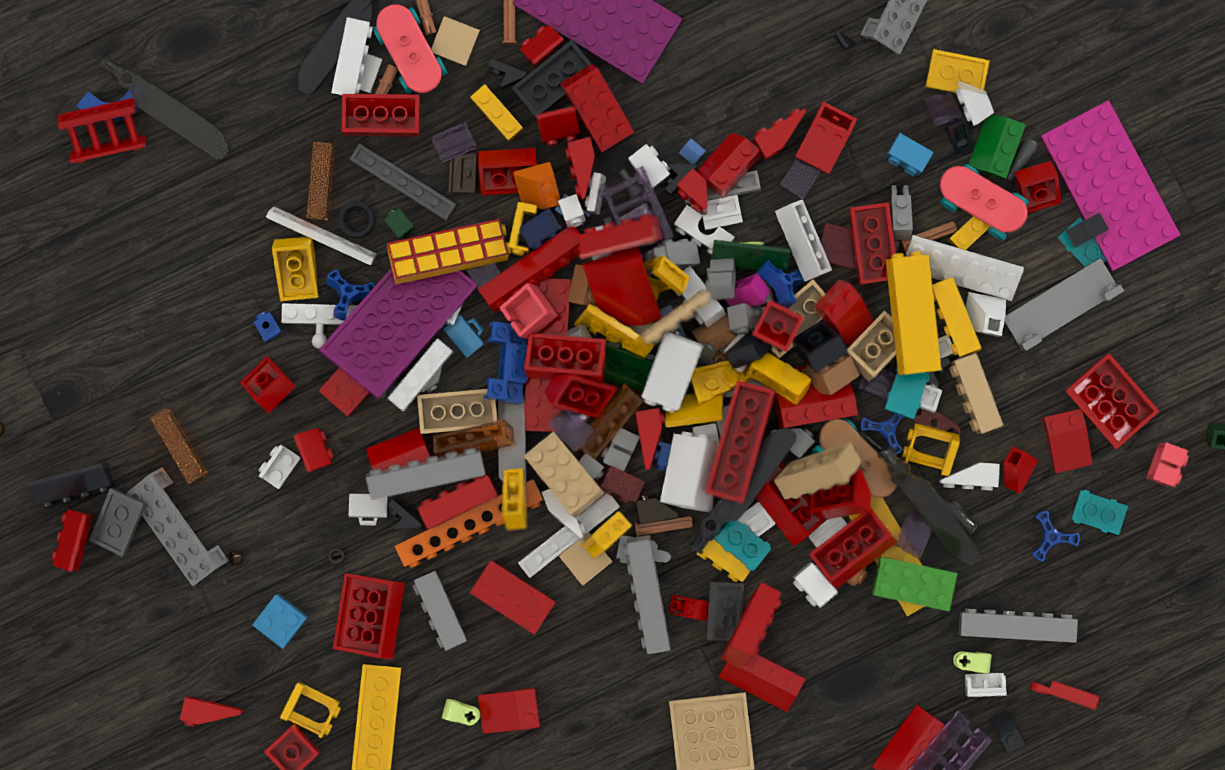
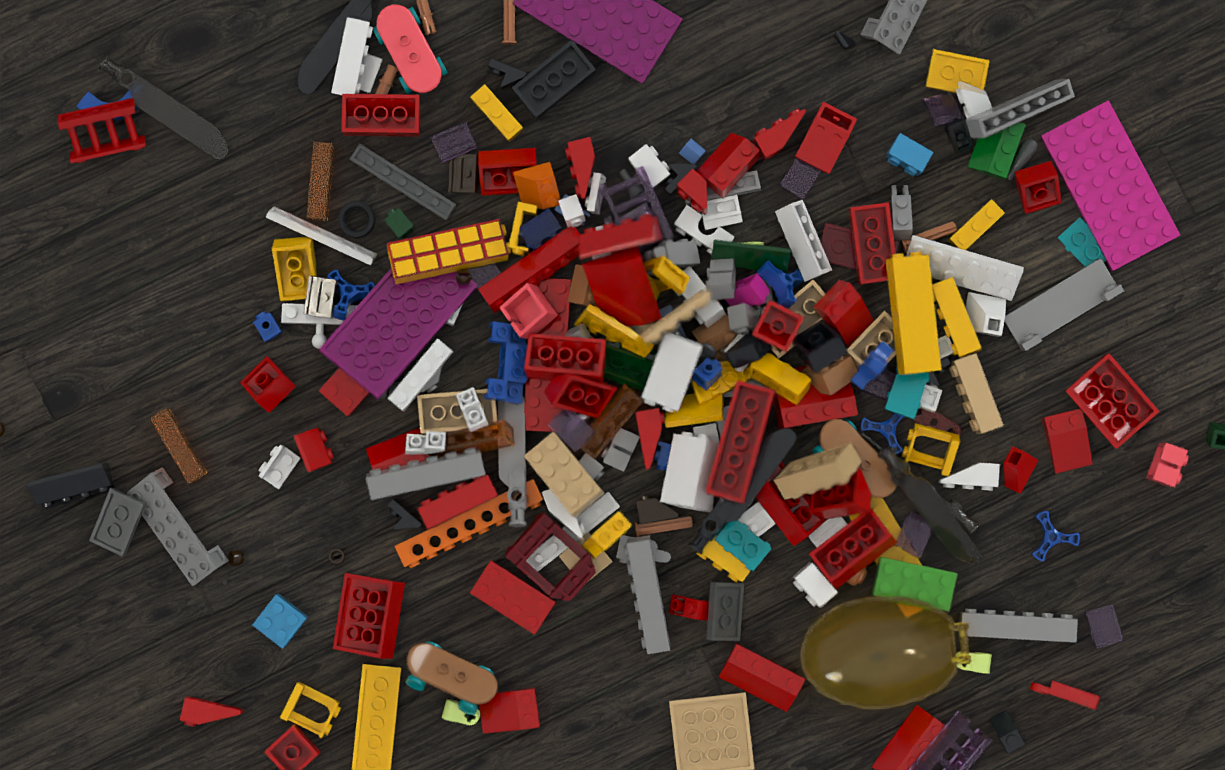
red slope [52,509,93,572] -> none
white piece [349,494,388,526] -> none
light grey brick [413,570,467,651] -> none
tan tile [431,16,480,66] -> none
dark azure piece [443,314,485,358] -> none
yellow slope [503,468,527,530] -> none
red slope [520,25,564,69] -> none
red slope [537,107,580,146] -> none
red brick [560,64,634,152] -> none
clear red brick [598,465,645,504] -> none
red brick [721,582,781,669] -> none
light grey slope [770,428,815,458] -> none
coral piece [939,164,1029,241] -> none
white hinge [965,673,1007,697] -> none
black slope [1066,213,1109,247] -> none
teal piece [1071,490,1128,535] -> none
none -> plate [304,276,338,318]
none -> white slope [405,431,446,454]
none -> medium nougat piece [406,641,498,715]
none -> dark brown hinge [456,269,471,286]
none -> white slope [456,387,489,432]
none -> dark red wedge [505,513,596,601]
none -> blue brick [692,357,722,391]
none -> clear yellow windscreen [801,596,971,709]
none -> blue piece [851,341,894,389]
none -> light grey brick [966,79,1075,138]
none -> clear purple plate [1085,604,1124,649]

